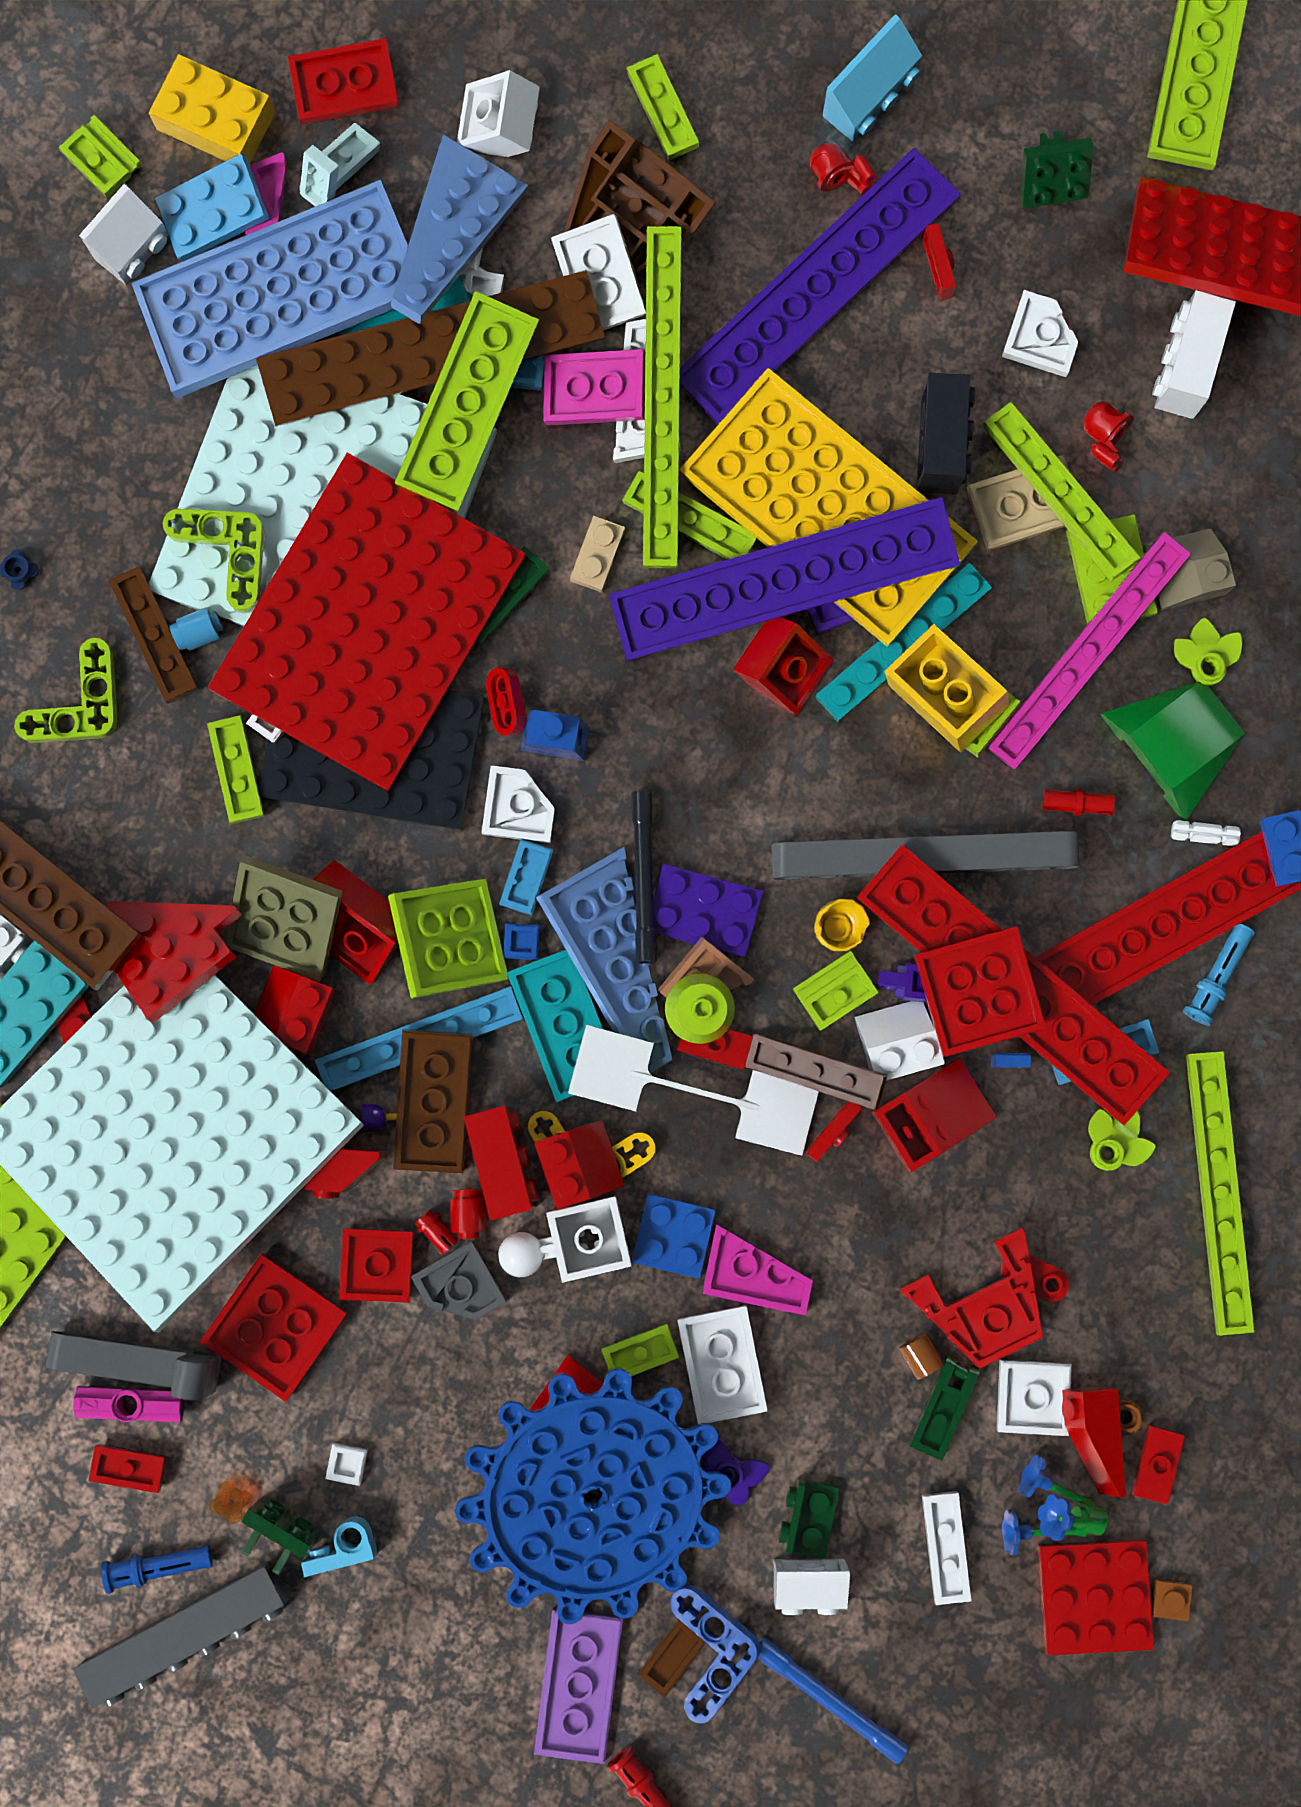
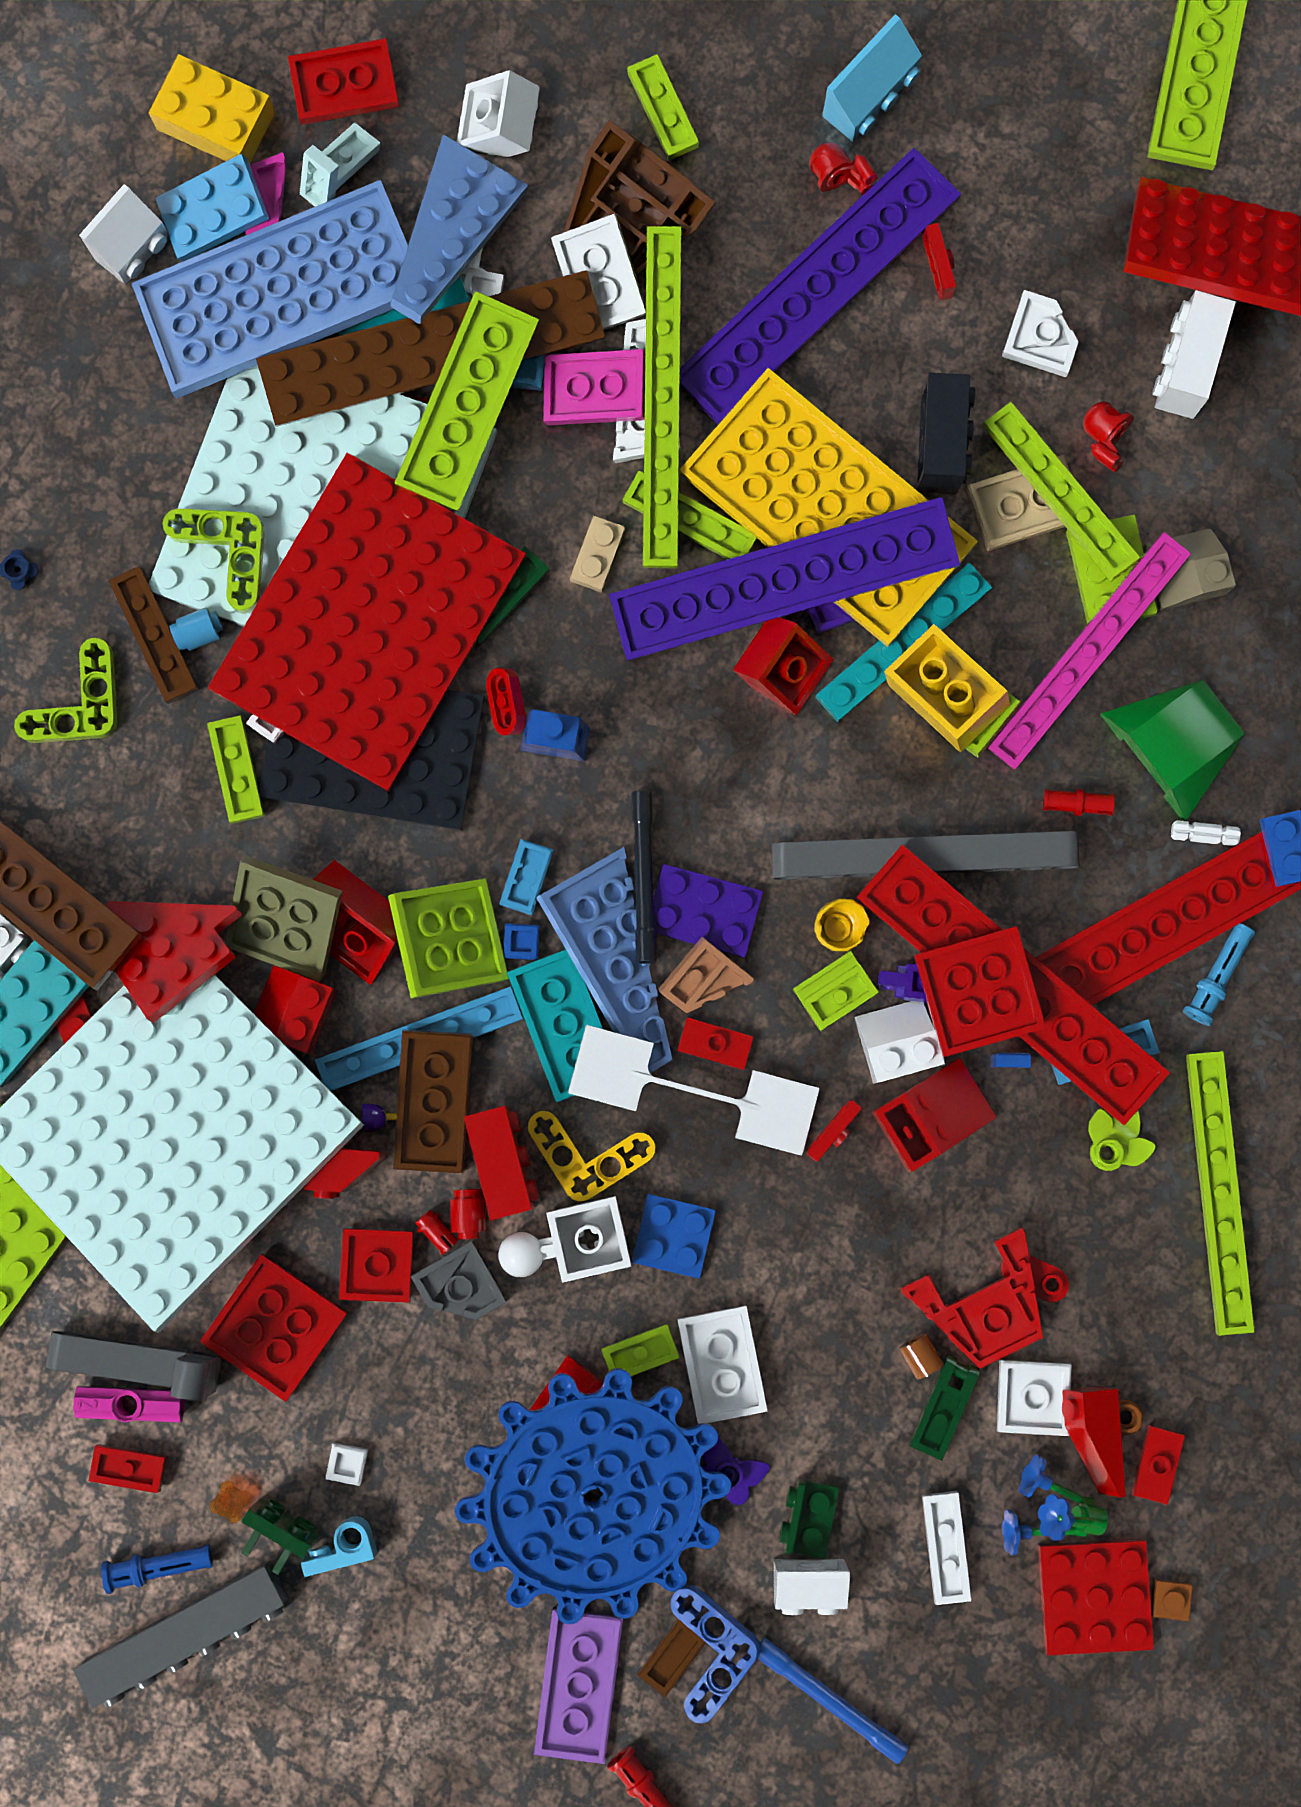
lime plate [58,115,142,199] -> none
white plate [482,765,555,844] -> none
red slope [534,1120,625,1210] -> none
lime cone [665,974,735,1044] -> none
dark pink wing [702,1224,813,1316] -> none
plate [745,1033,888,1110] -> none
dark green plate [1019,131,1094,209] -> none
lime plate [1174,618,1242,686] -> none

